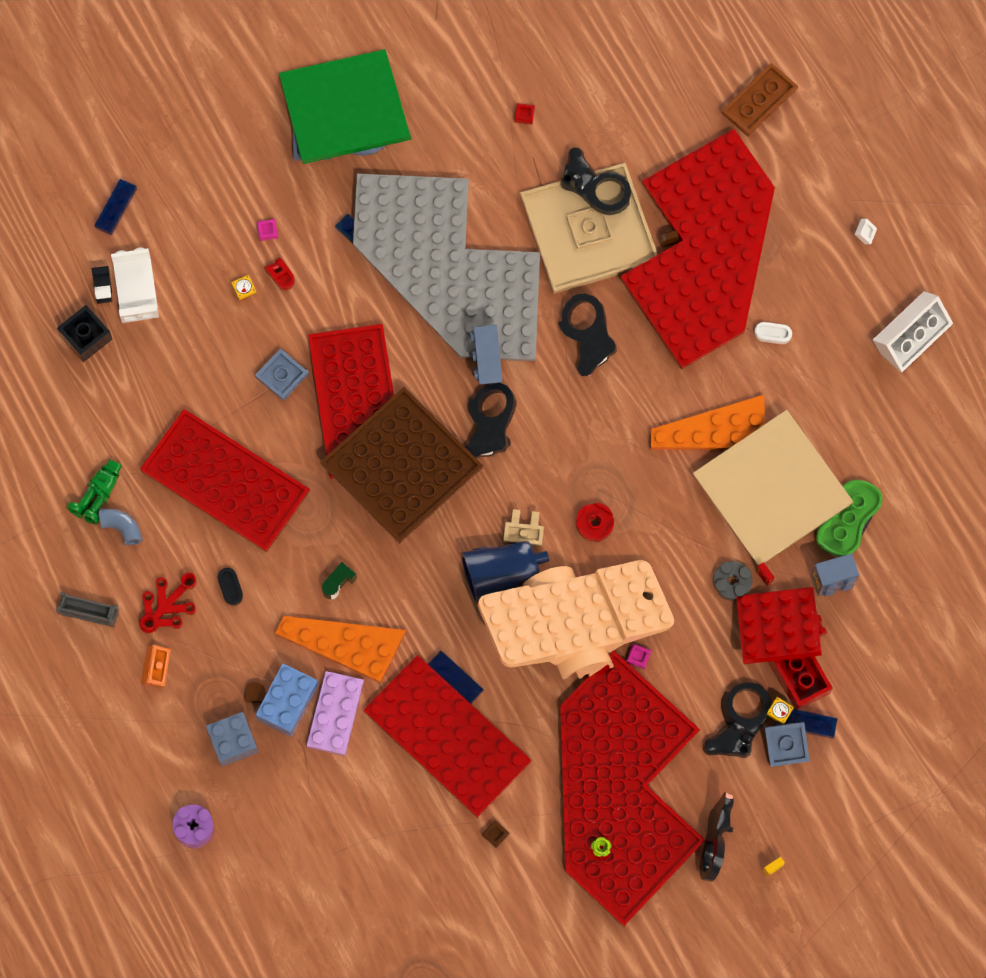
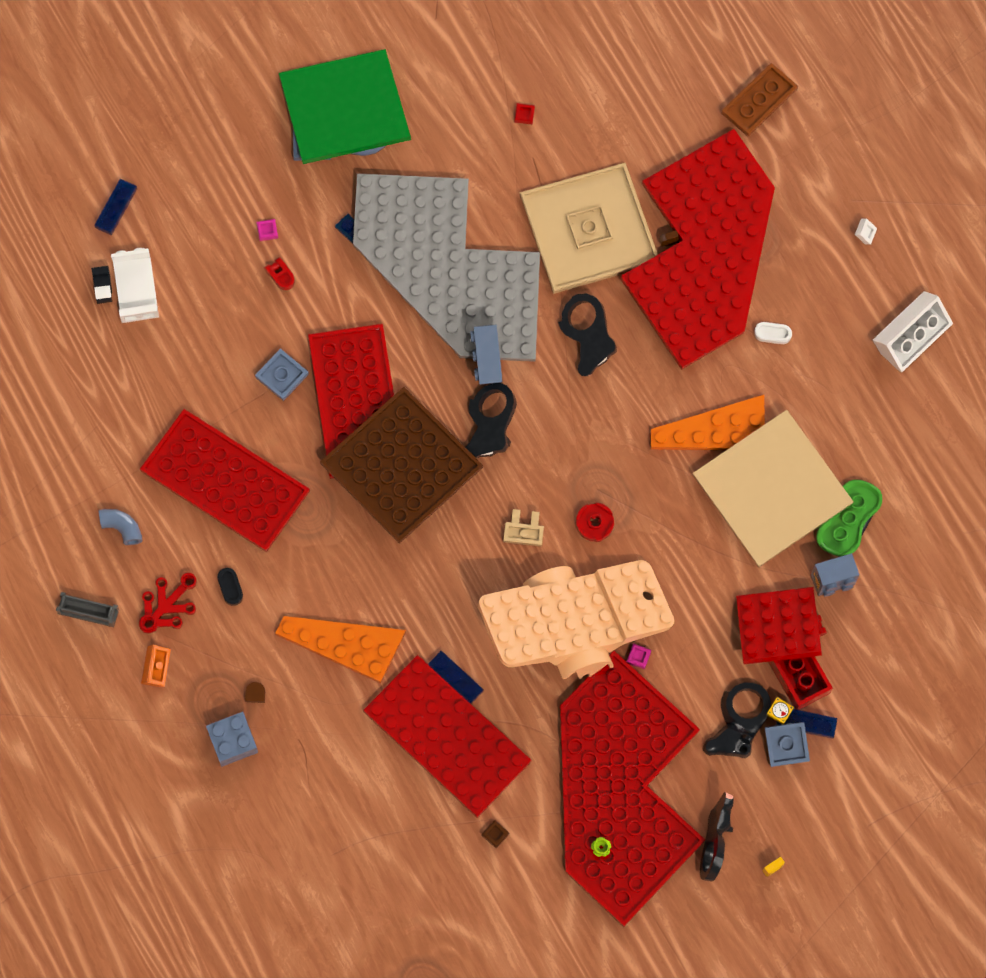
black brick [57,305,113,362] -> none
green piece [66,459,122,525] -> none
medium lavender brick [173,805,215,849] -> none
tile [231,275,256,300] -> none
medium blue brick [256,664,319,737] -> none
lavender plate [307,671,364,756] -> none
dark green leg [322,562,357,600] -> none
dark blue torso [461,541,549,605] -> none
black animal [560,147,631,215] -> none
dark grey plate [713,561,752,601] -> none
red tile [756,562,775,586] -> none

